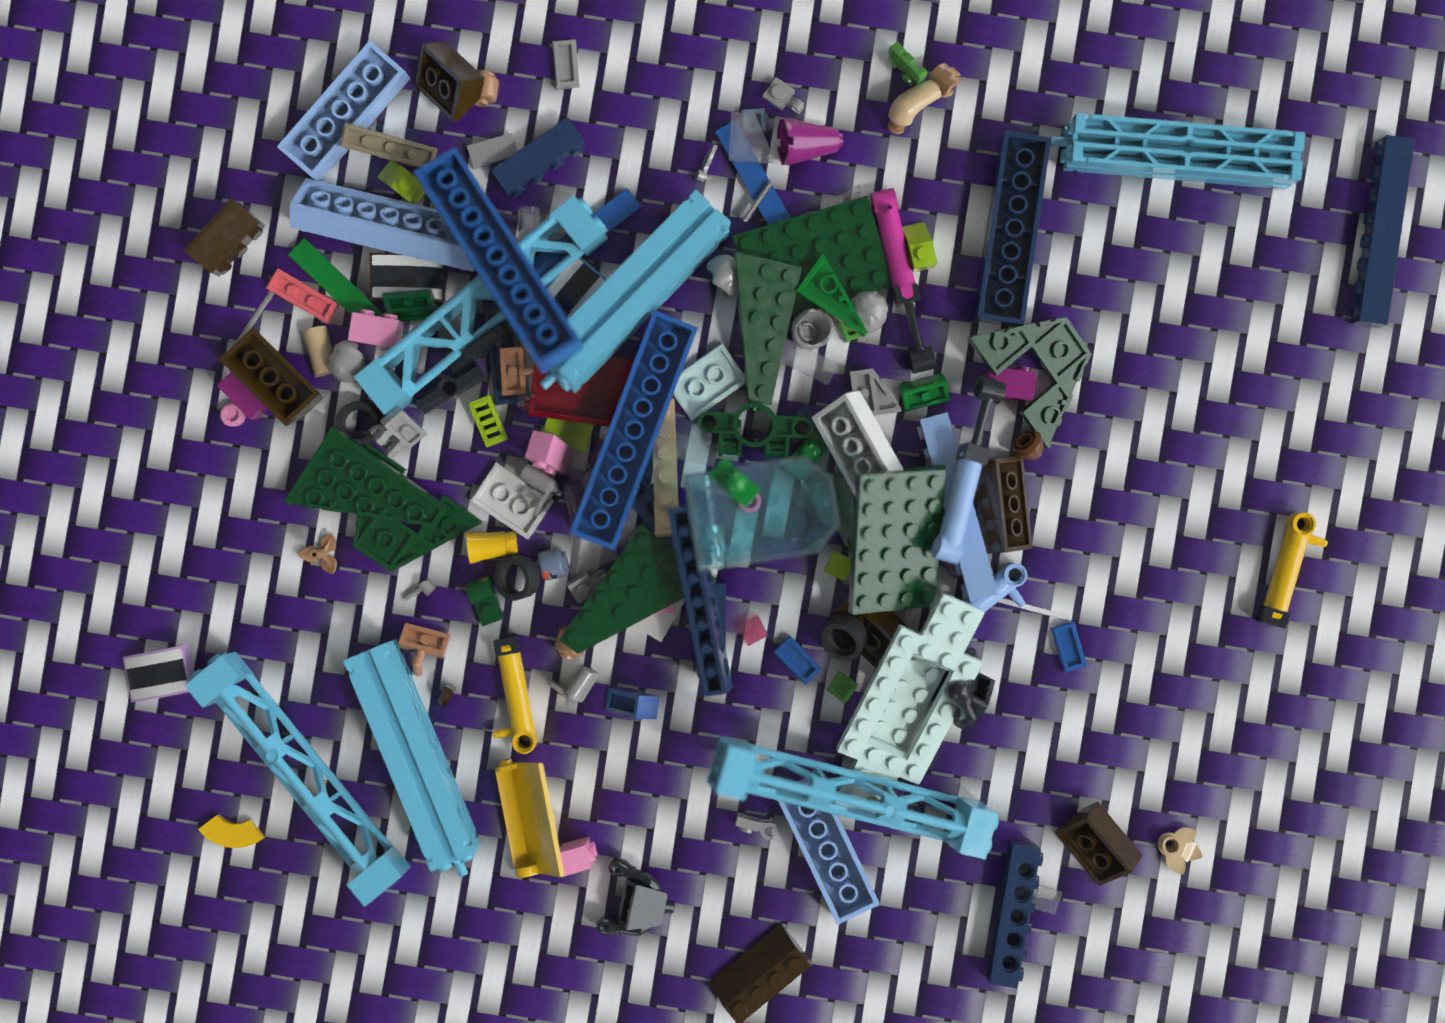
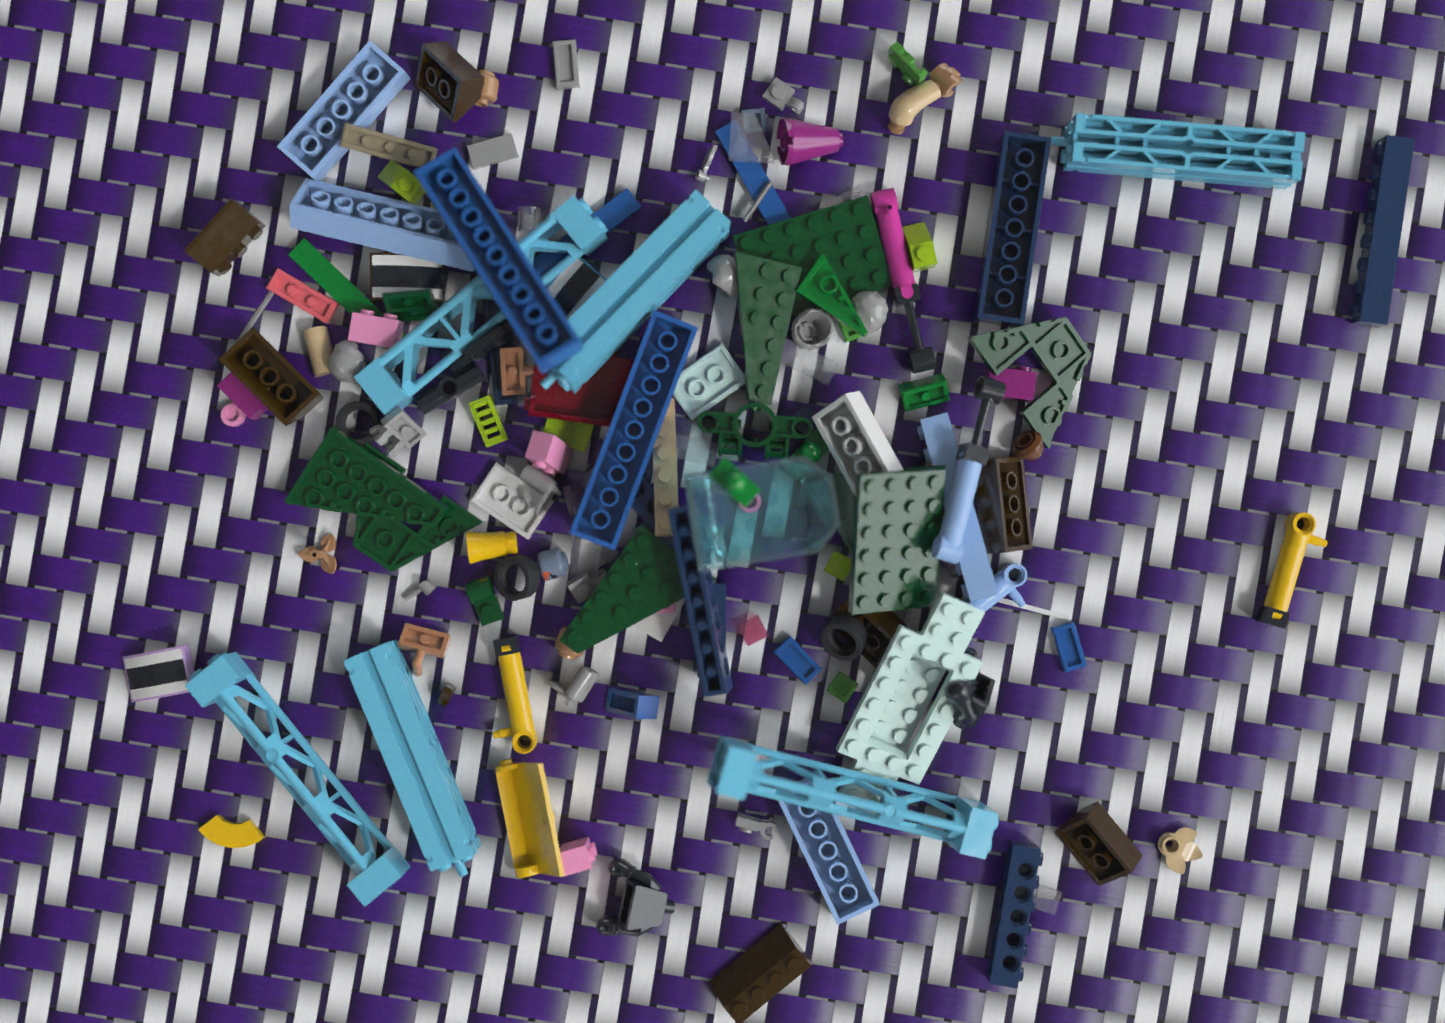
dark blue brick [491,117,586,198] -> none
light grey wing [849,368,901,416] -> none

